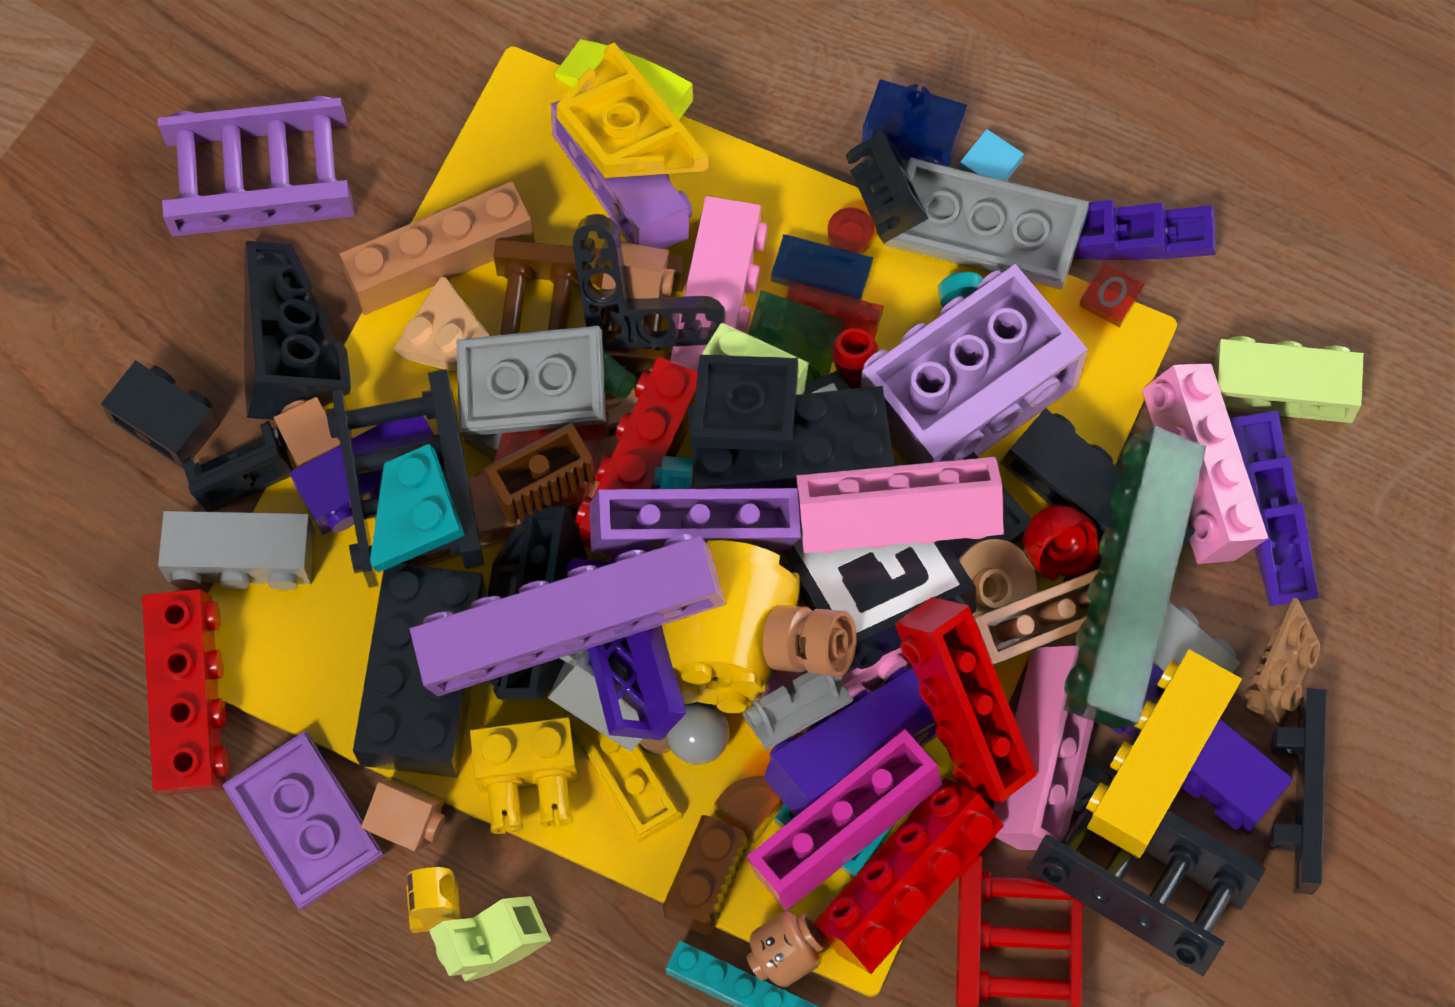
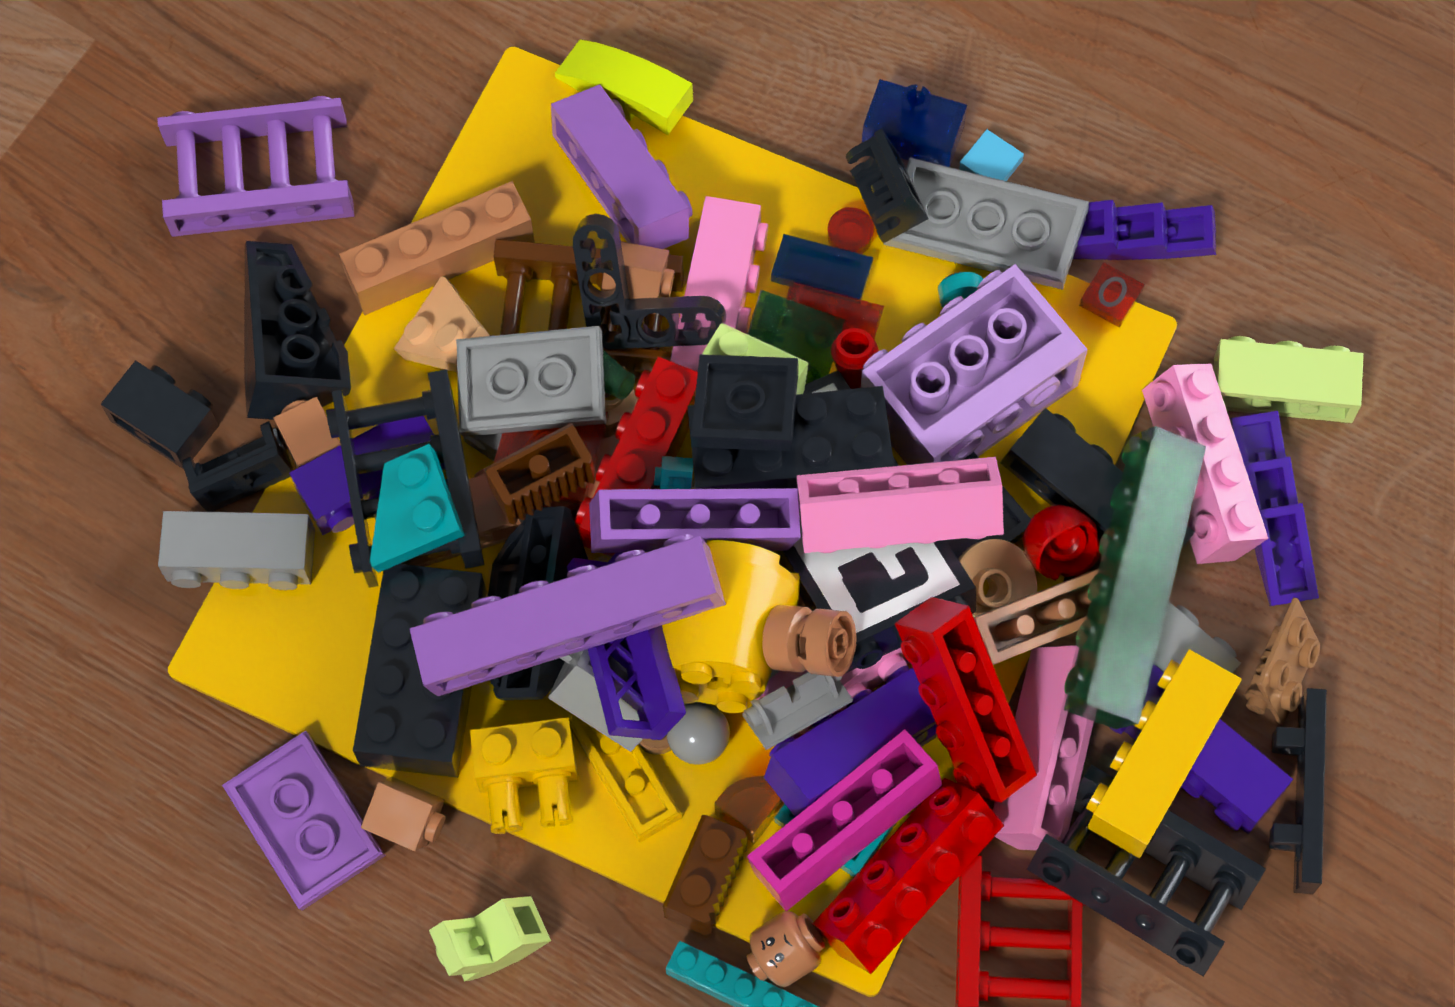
red brick [142,589,230,795] -> none
yellow leg [406,867,461,933] -> none
yellow wing [556,42,709,178] -> none

